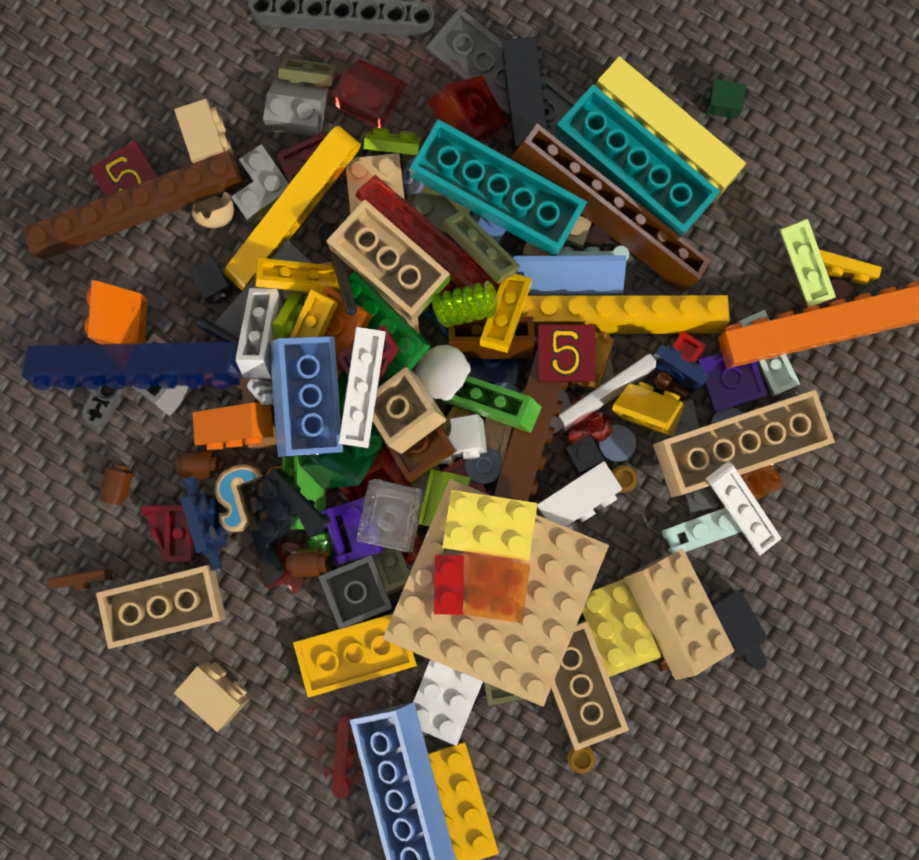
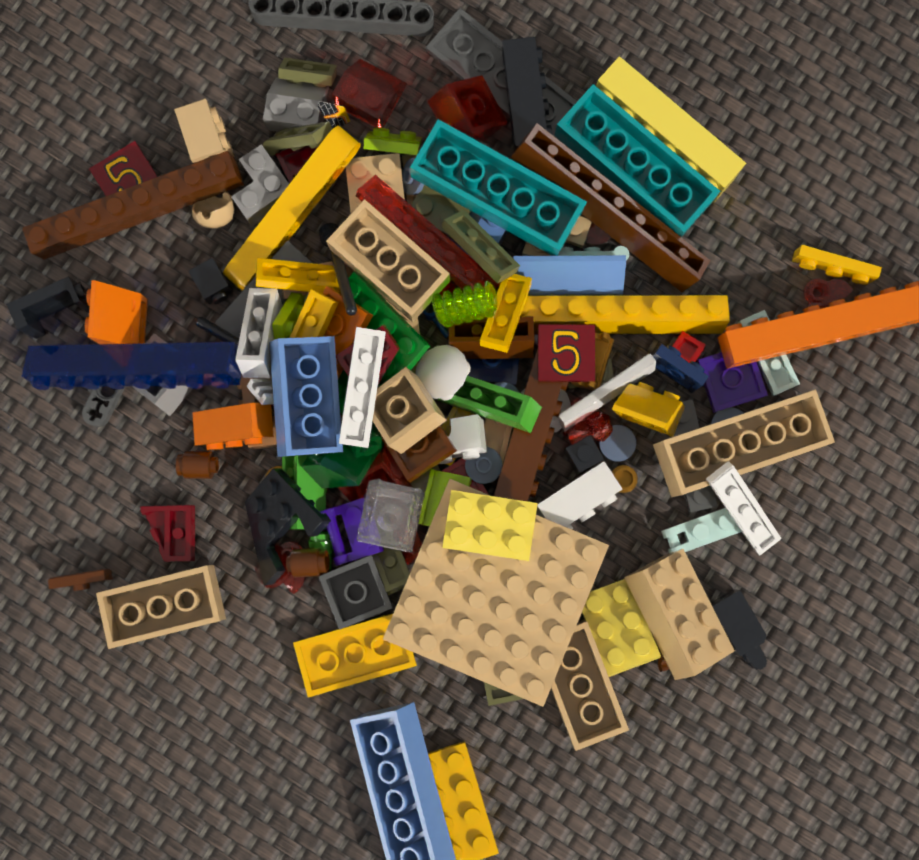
reddish brown brick [99,463,134,505] -> none
tan brick [174,662,250,732] -> none
dark blue plate [180,476,227,571] -> none
tan animal [215,465,265,532] -> none
clear red plate [332,713,355,799] -> none
white plate [413,659,483,746] -> none
red plate [434,555,464,615] -> none
clear orange plate [463,556,530,623] -> none
pearl gold plate [567,746,596,774] -> none
reddish brown arm [653,372,690,401] -> none
dark green brick [703,79,747,119] -> none
clear orange slope [741,464,784,500] -> none
yellowish green plate [779,219,836,307] -> none
none -> black panel [6,276,90,339]
none -> olive plate [263,122,332,156]
none -> sticker [317,101,350,129]

